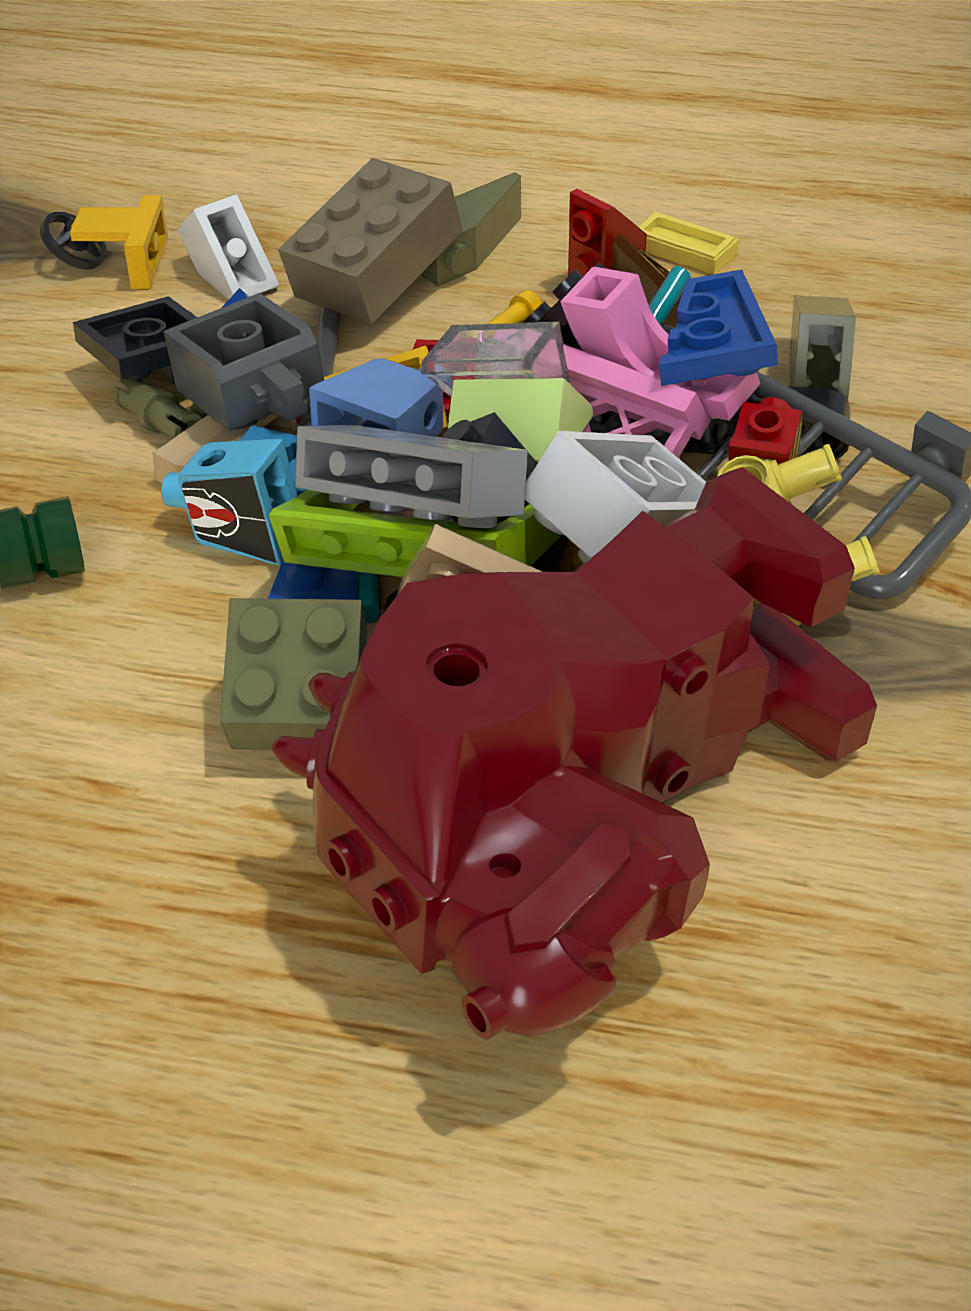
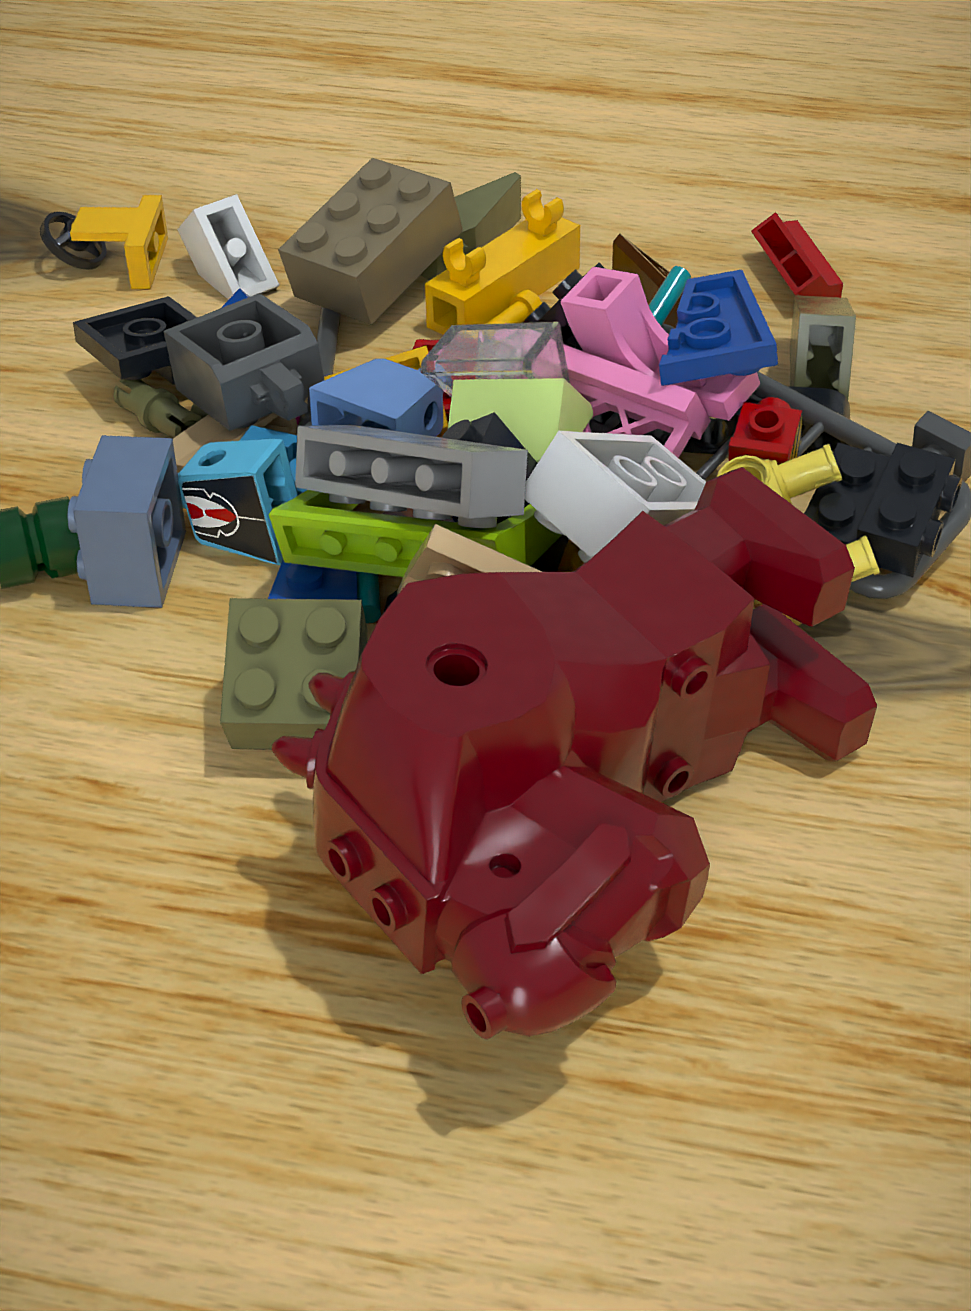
red slope [568,189,647,276] -> none
light yellow tile [638,212,739,275] -> none
none -> sand blue brick [68,435,186,608]
none -> yellow brick [425,189,581,341]
none -> red piece [751,212,843,298]
none -> black plate [804,443,962,578]

